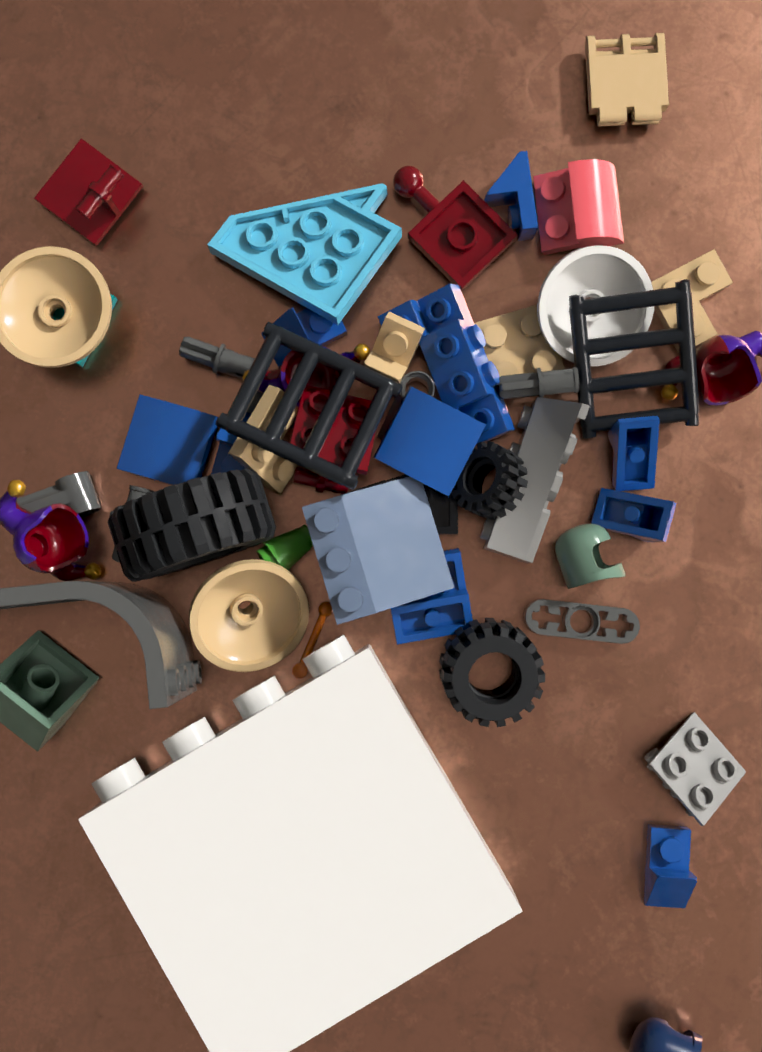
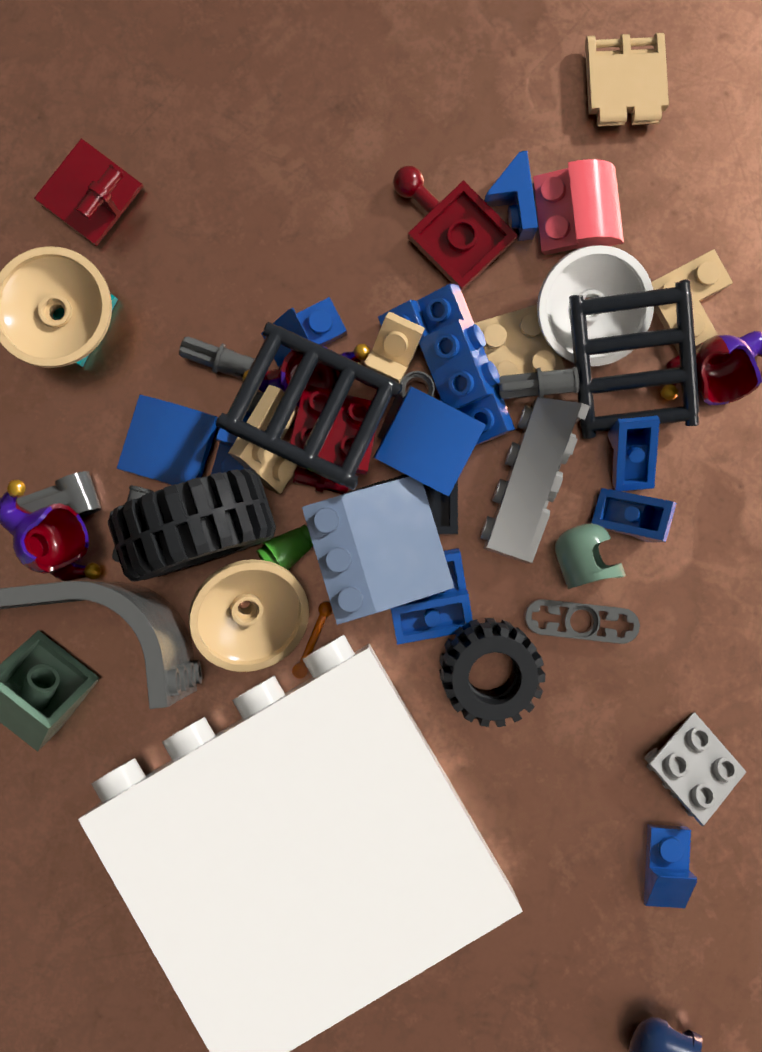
medium azure wing [207,183,402,325] -> none
black tyre [452,441,528,519] -> none

